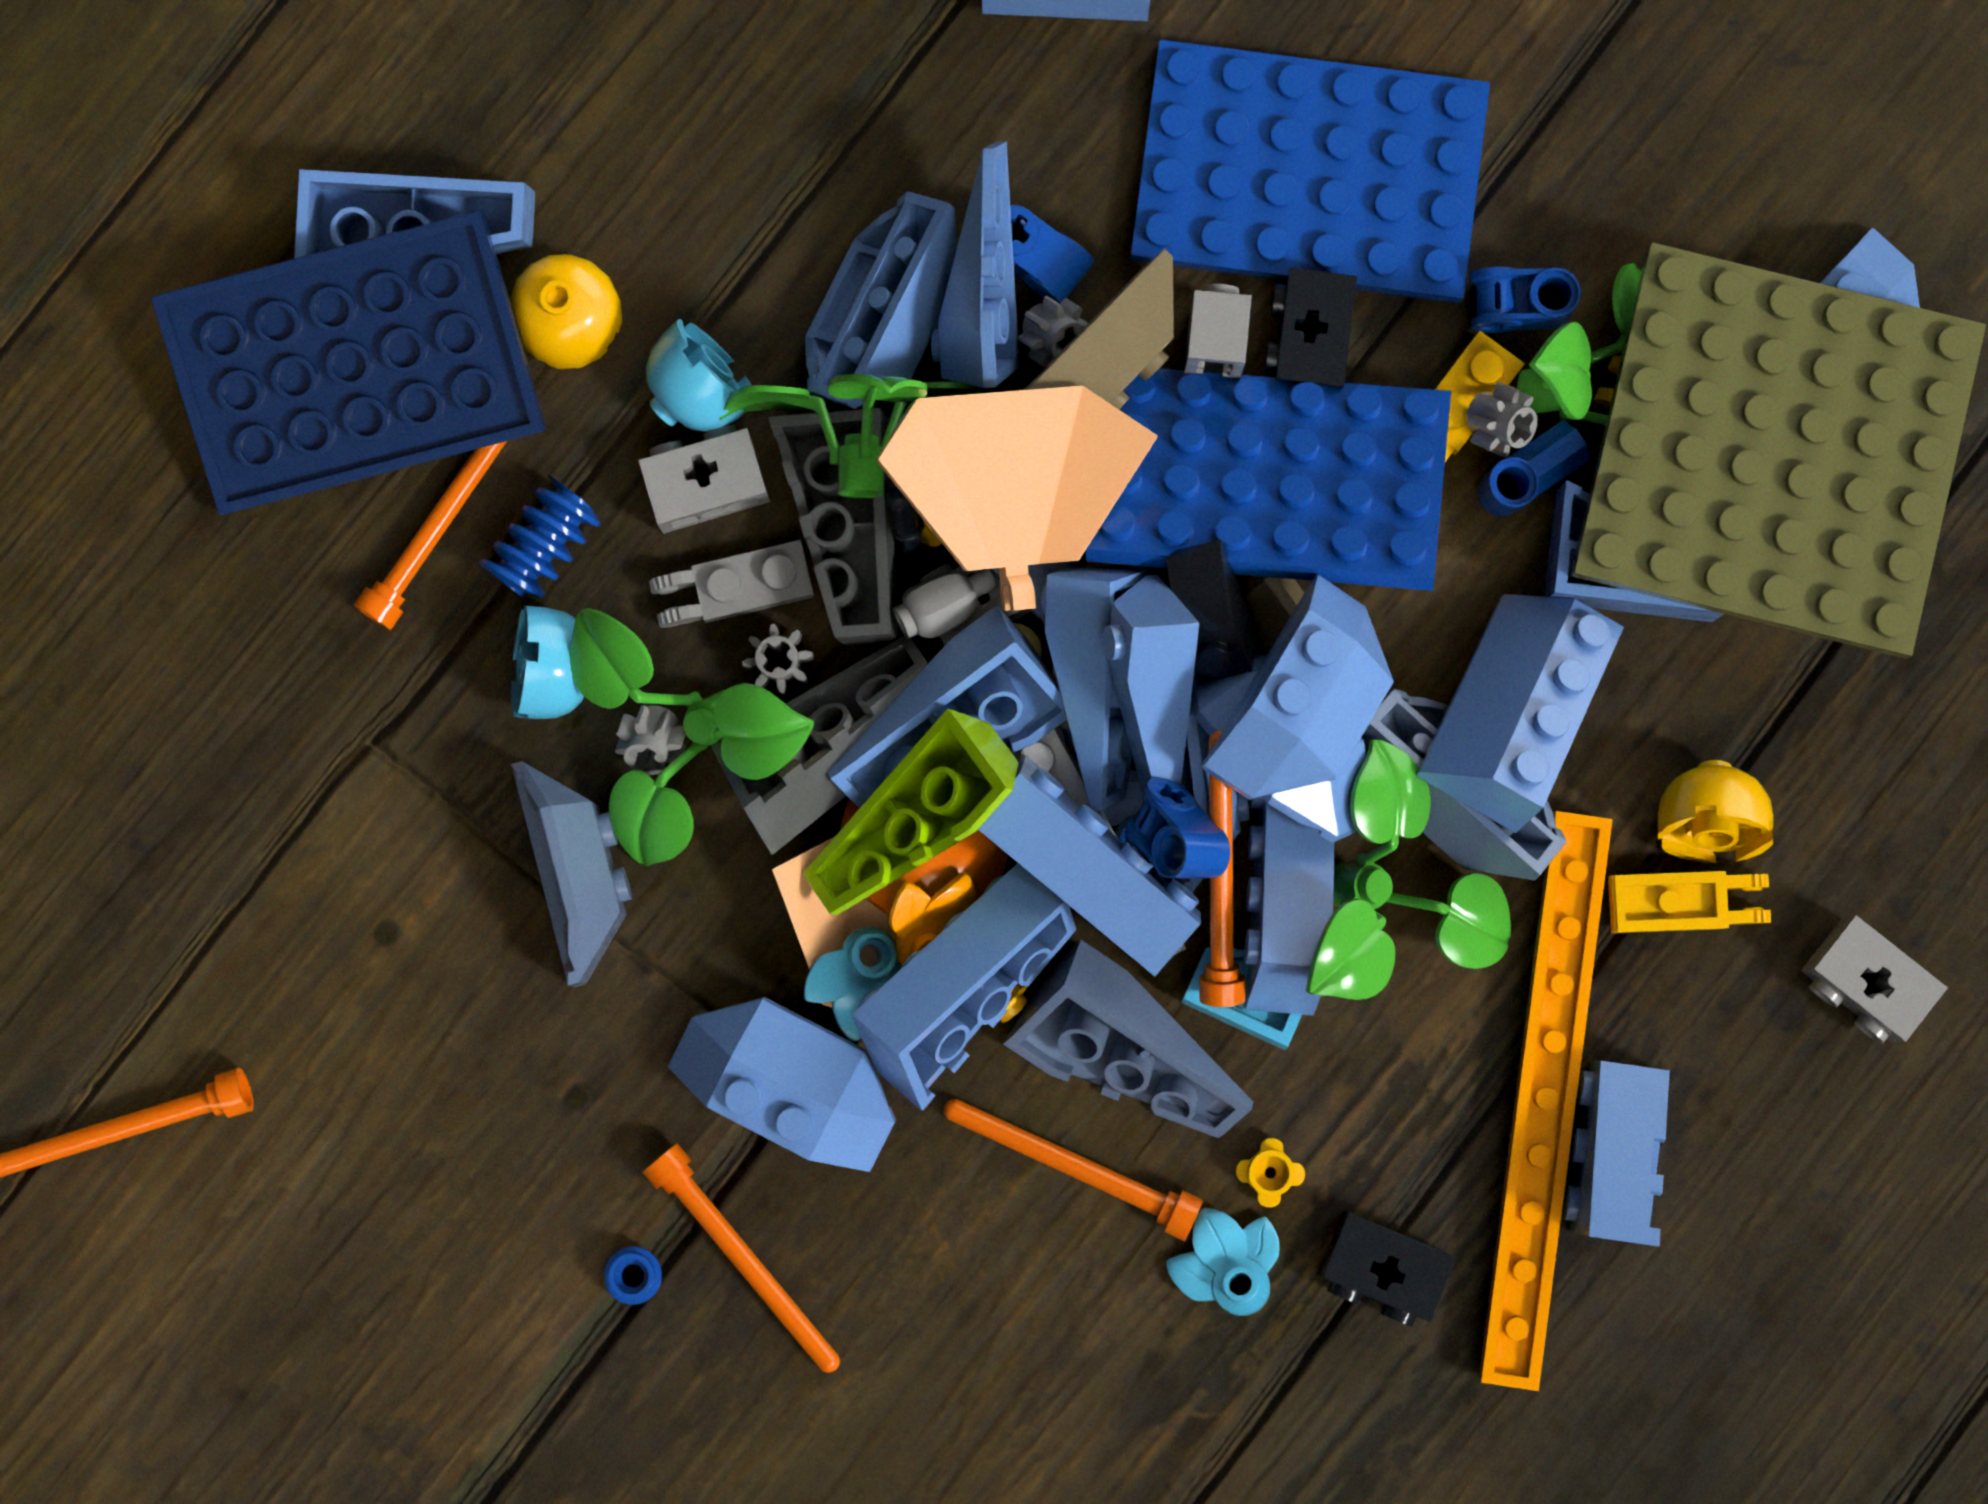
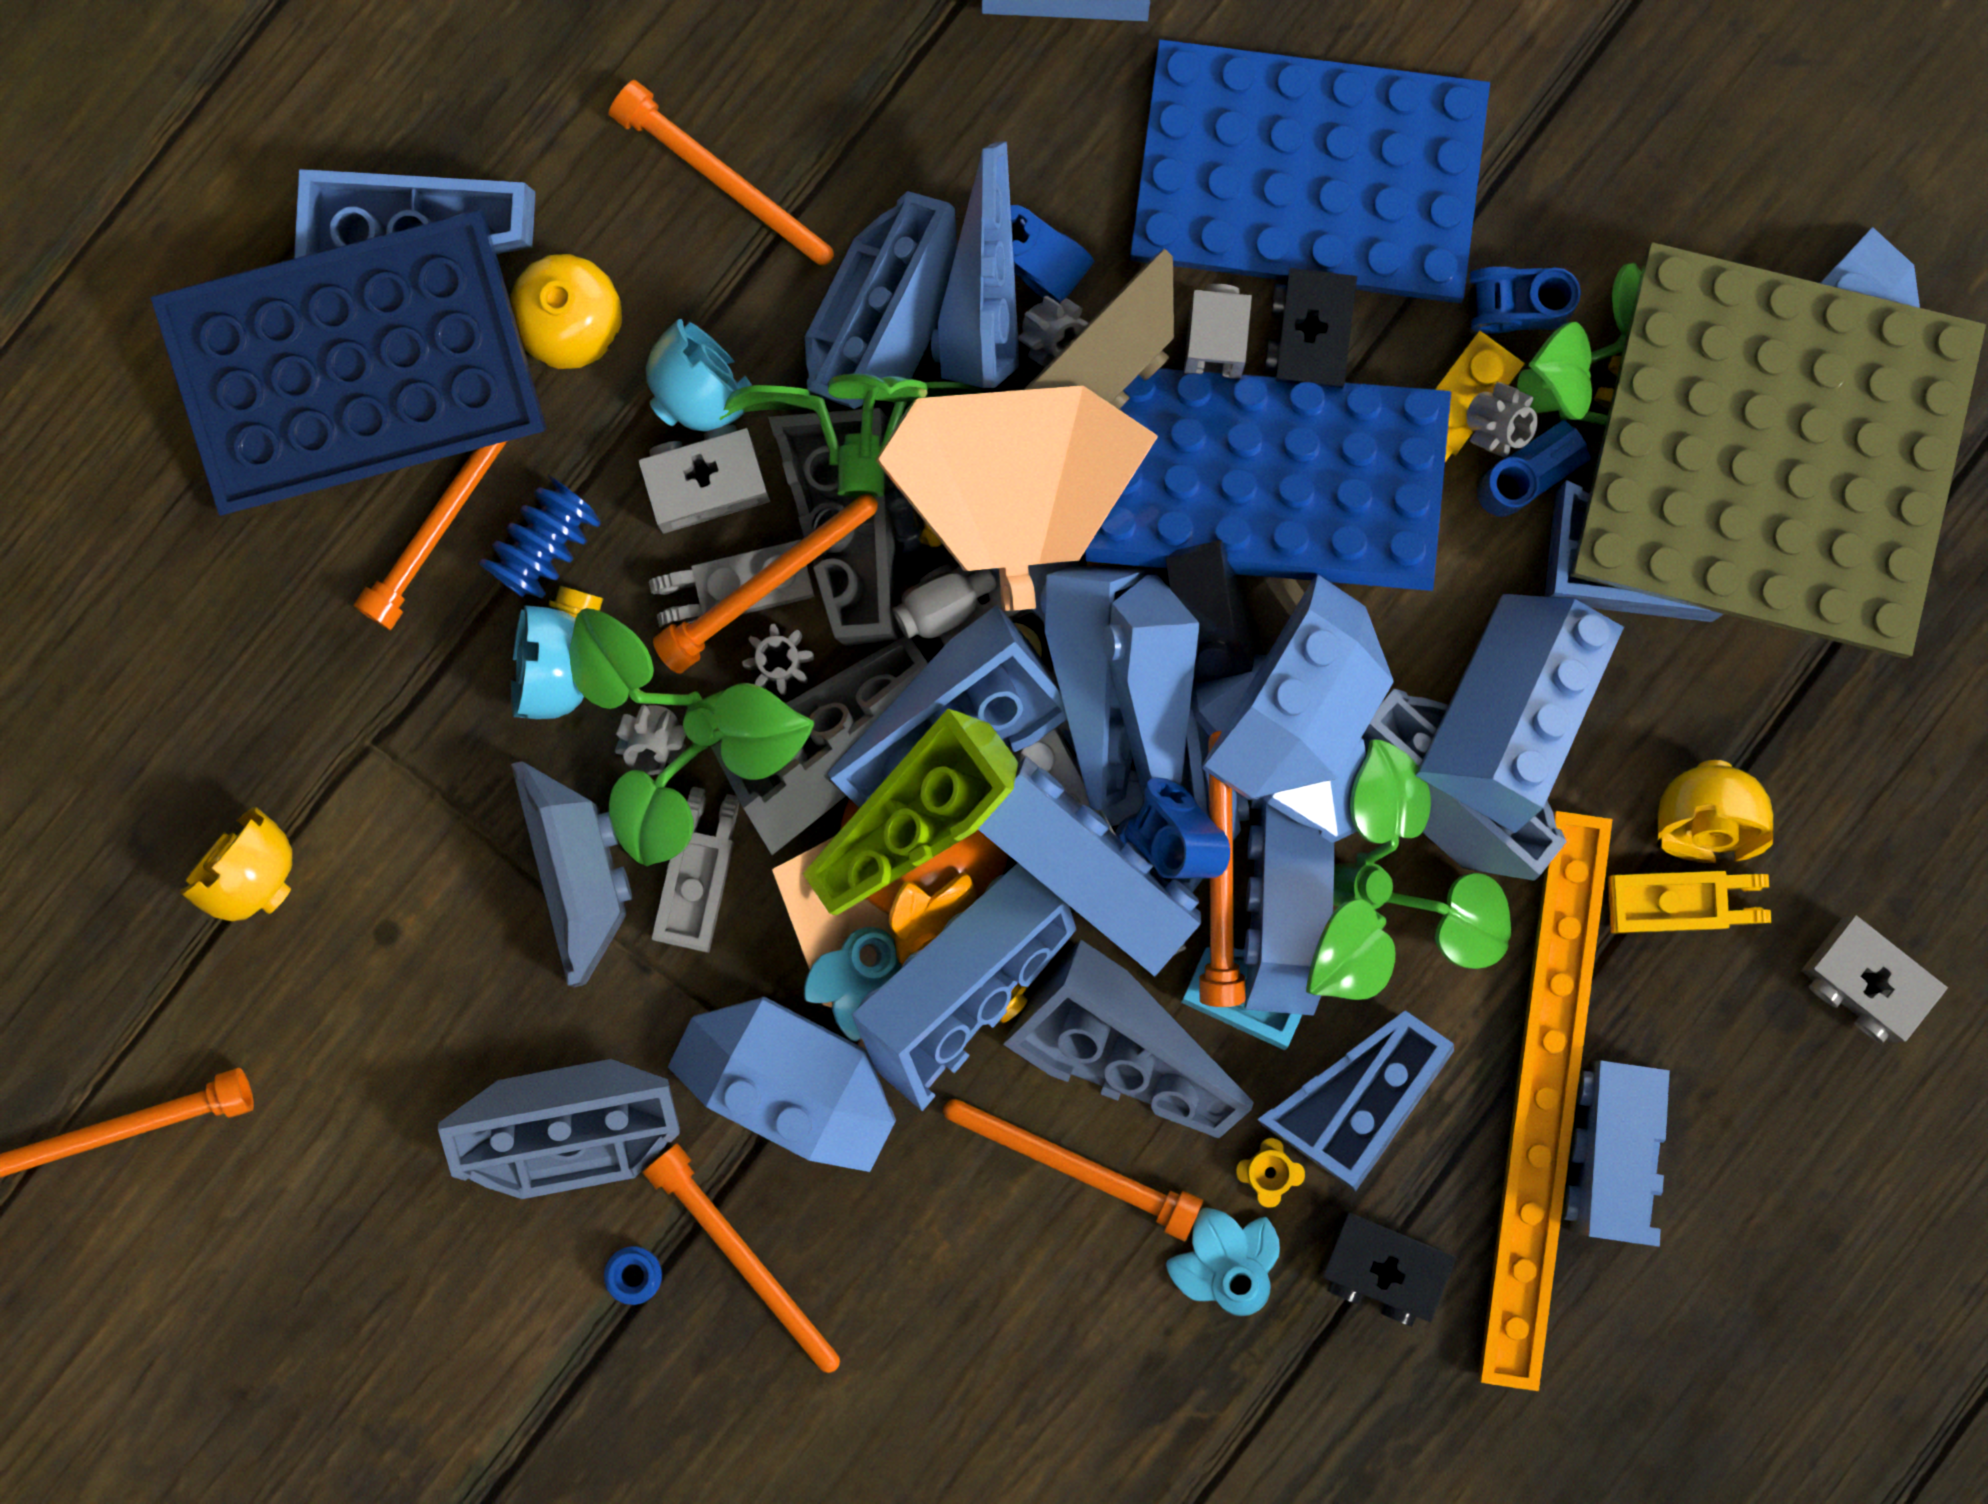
none -> yellow cylinder [180,807,292,921]
none -> sand blue wedge [438,1059,680,1199]
none -> yellow plate [549,586,603,618]
none -> orange piece [608,80,834,266]
none -> light grey hinge [652,787,740,953]
none -> orange piece [653,494,878,674]
none -> medium blue wedge [1258,1010,1454,1192]

